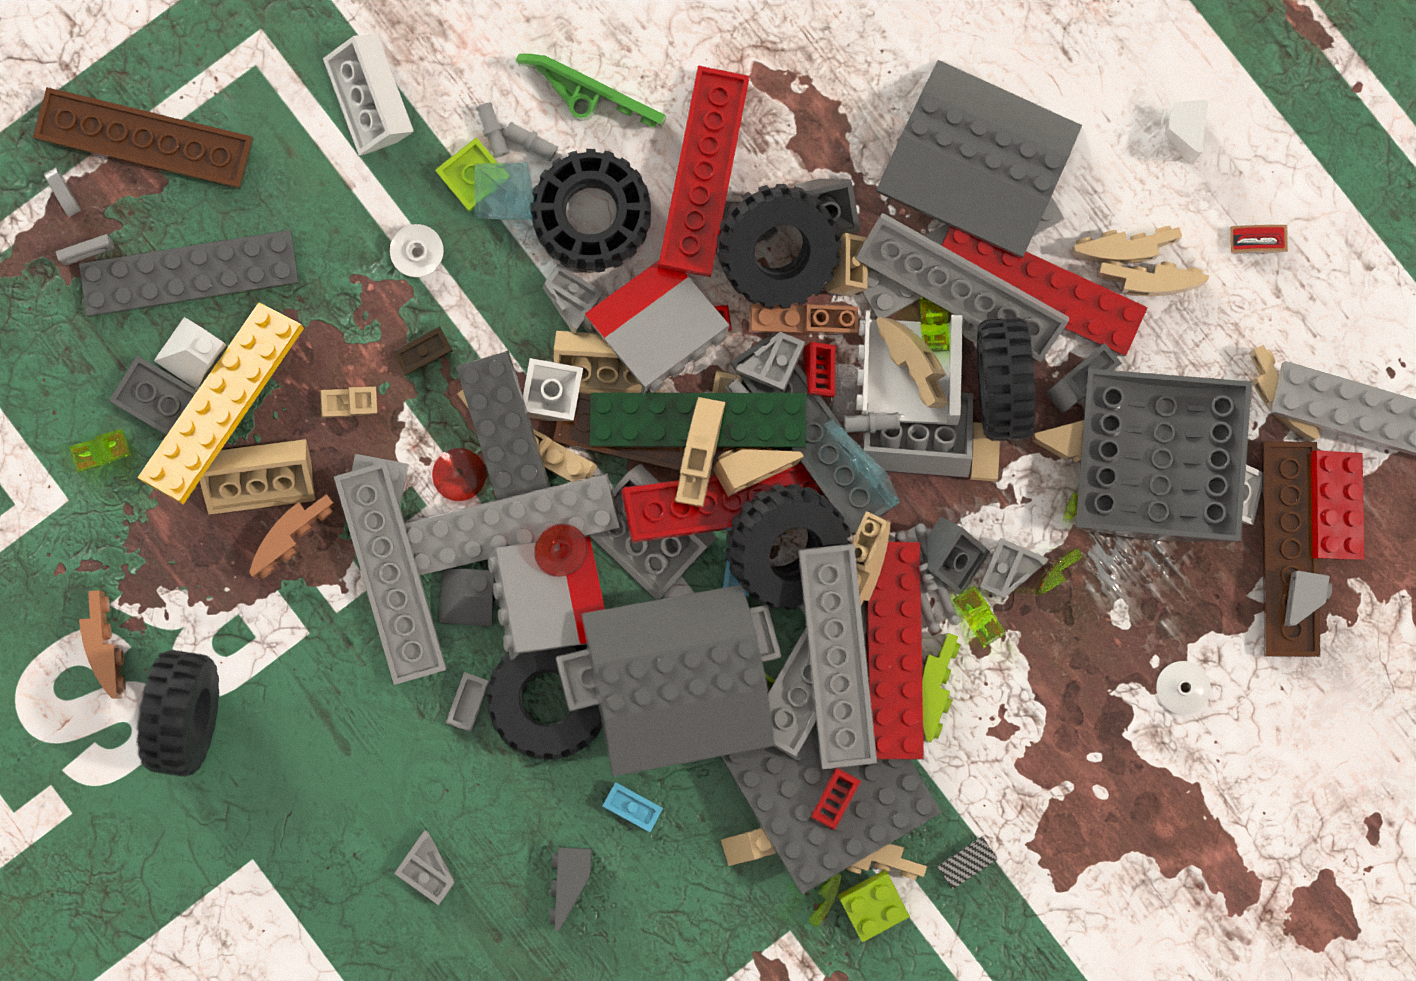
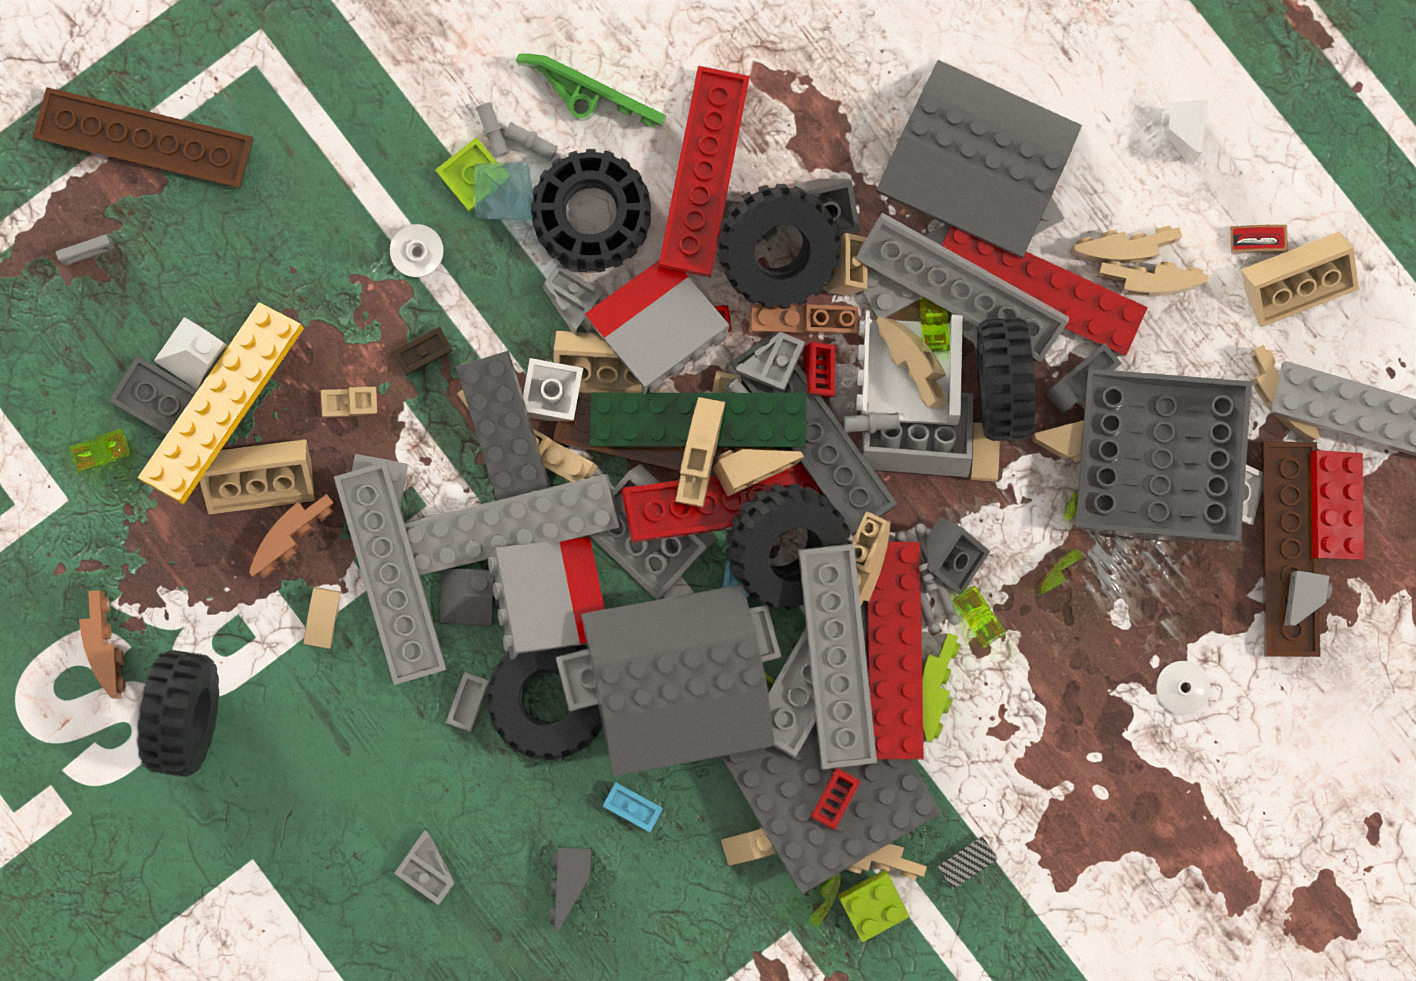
light grey beam [44,167,81,217] -> none
dark grey plate [79,230,300,317] -> none
white slope [323,34,414,156] -> none
clear red dish [432,448,486,501] -> none
clear red dish [534,524,588,577] -> none
clear light blue wing [824,419,900,508] -> none
light grey wing [979,538,1048,599] -> none
none -> tan slope [304,587,341,649]
none -> tan slope [1241,231,1359,327]

